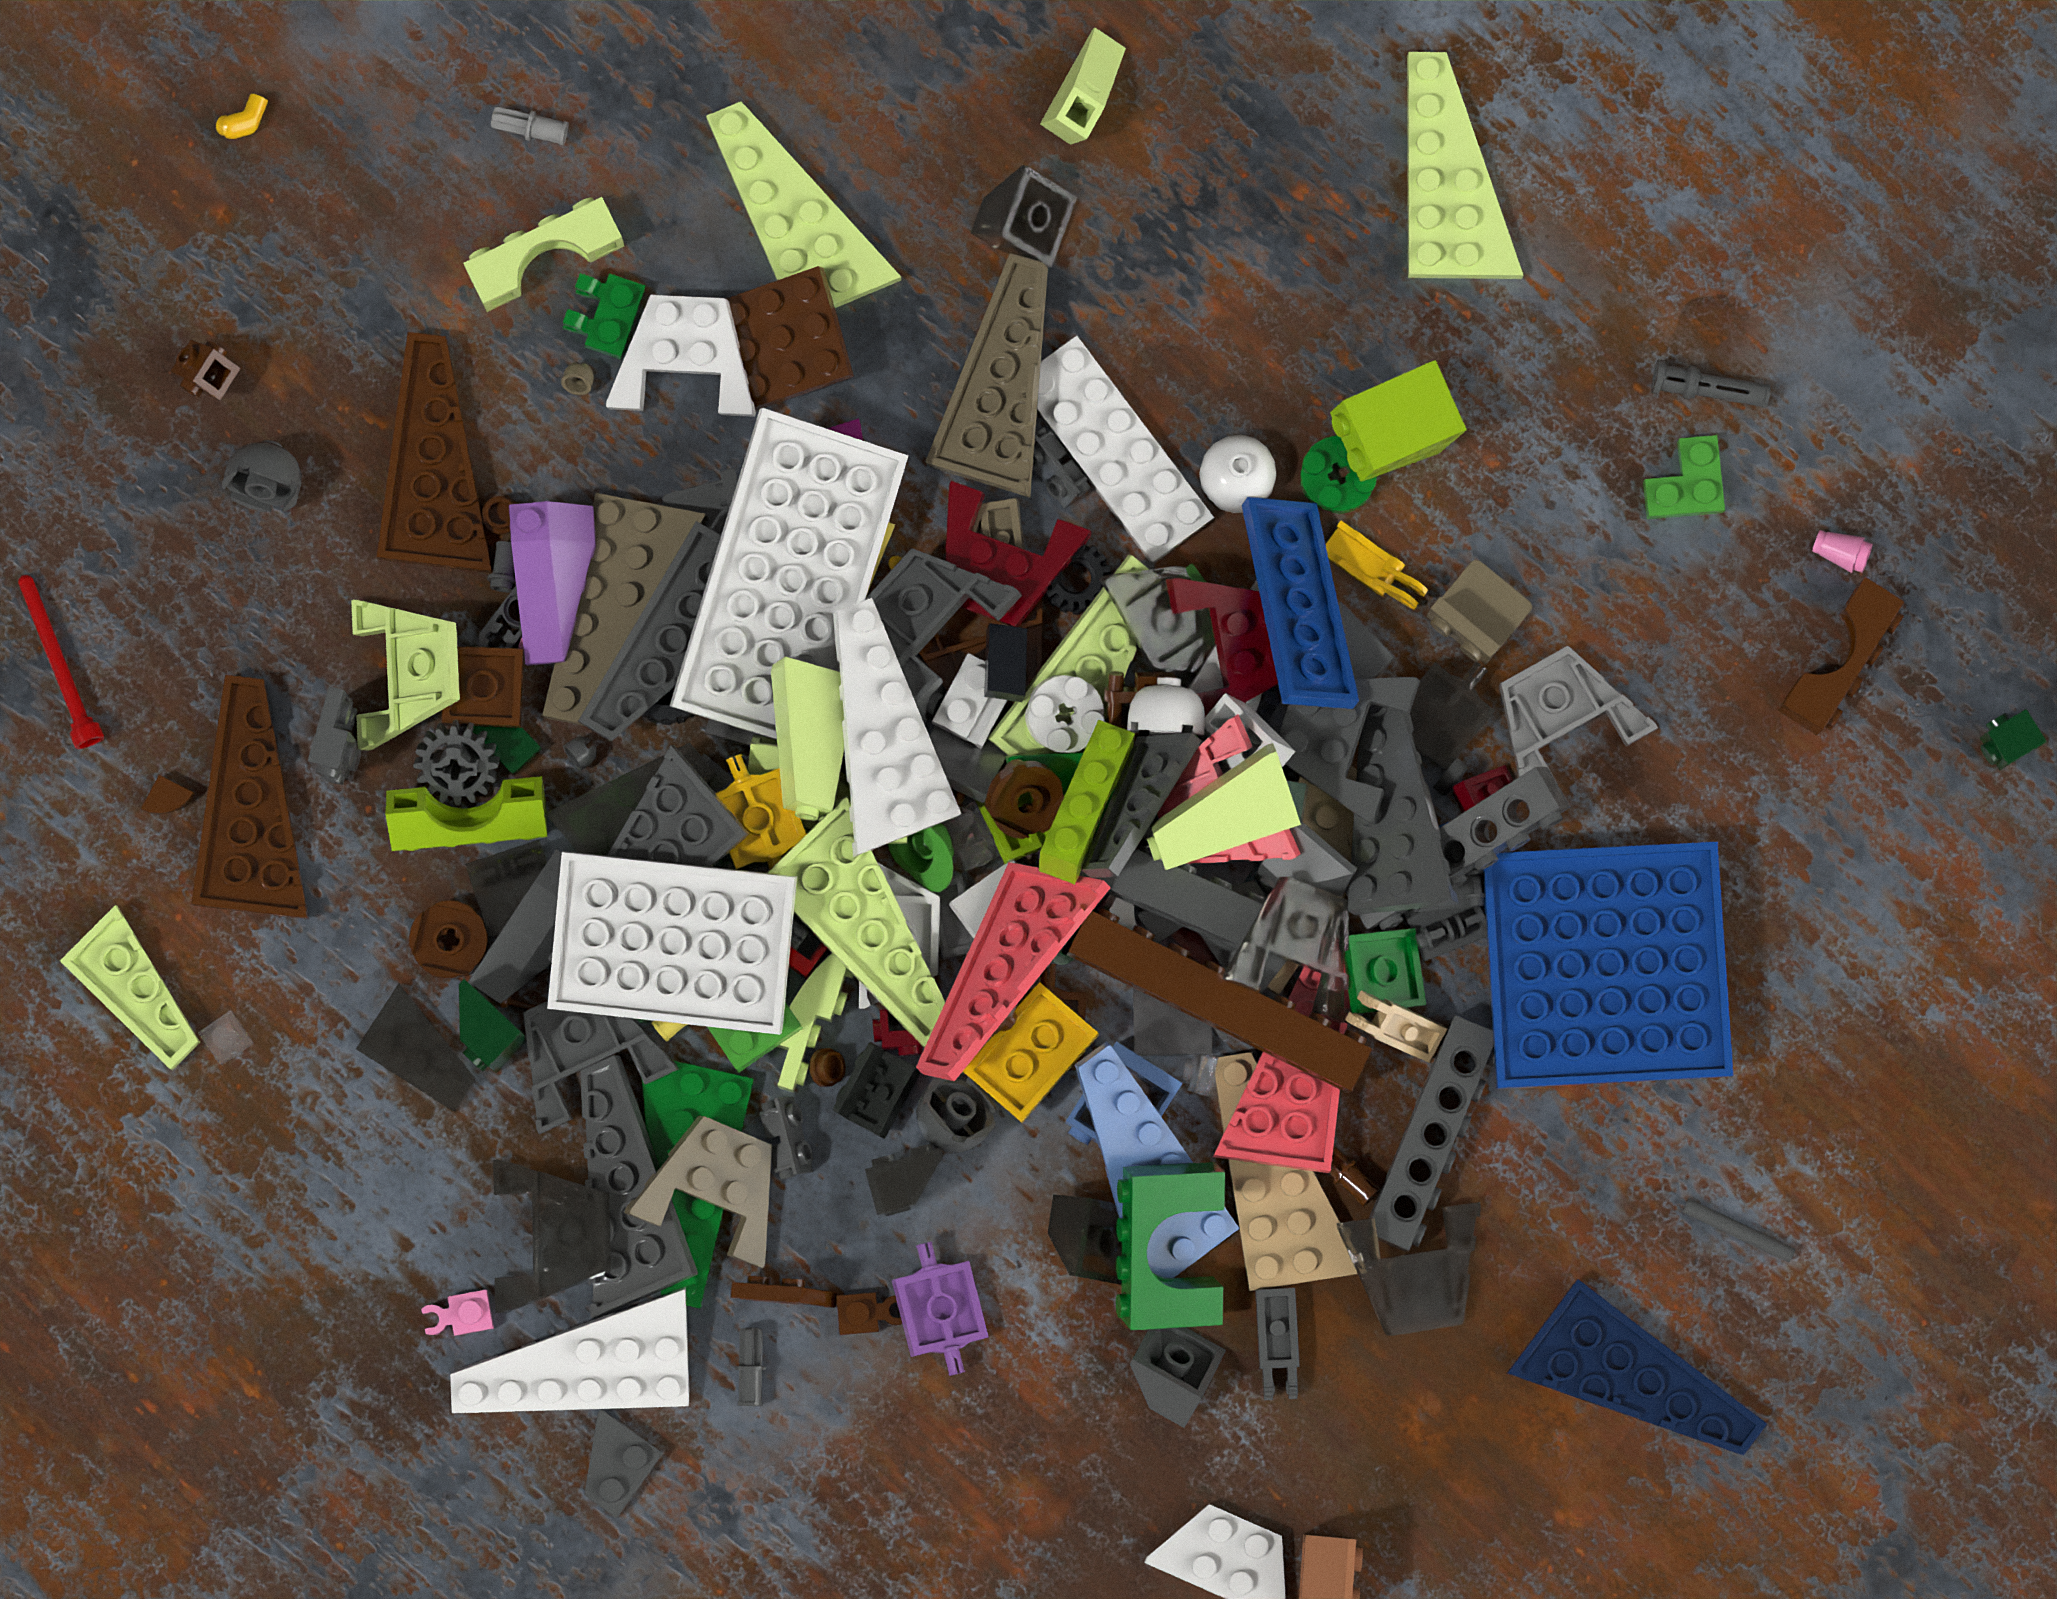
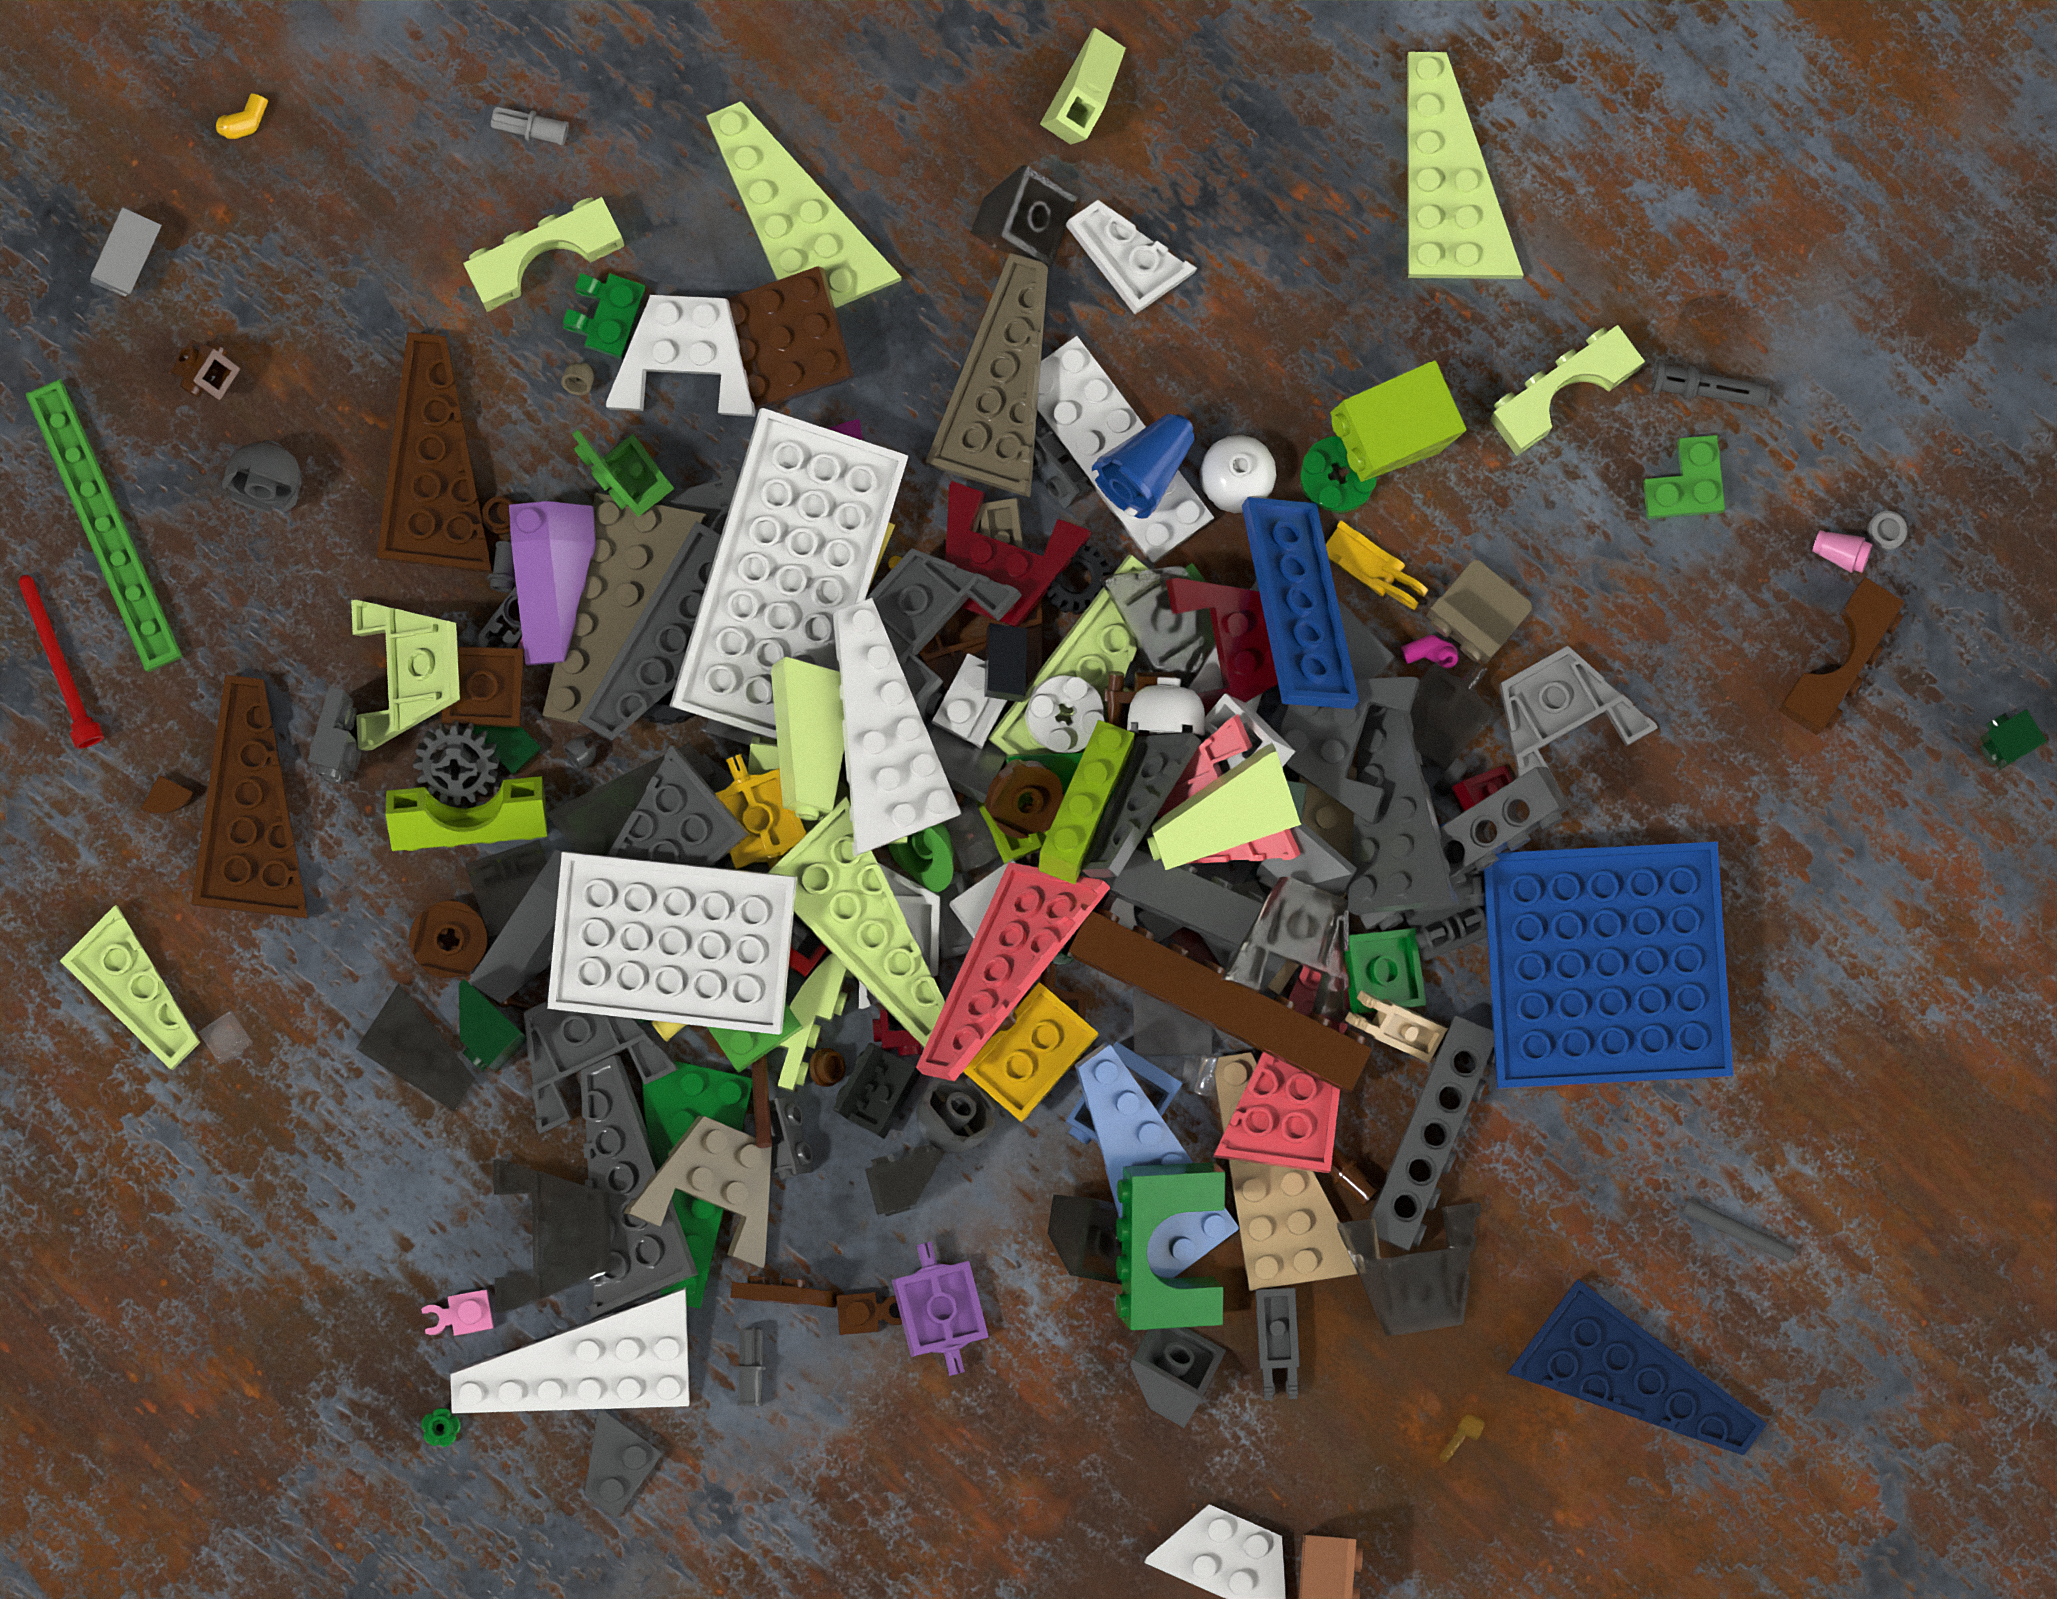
none -> bright green tile [25,379,183,673]
none -> light grey hinge [90,207,162,297]
none -> green plate [421,1408,460,1447]
none -> bright green bracket [572,429,675,517]
none -> copper bar [751,1054,772,1148]
none -> white wing [1066,200,1197,314]
none -> blue cone [1091,414,1195,519]
none -> dark pink arm [1400,635,1459,668]
none -> clear yellow hand [1438,1415,1485,1463]
none -> yellowish green arch [1490,325,1645,456]
none -> light grey tile [1867,511,1907,551]

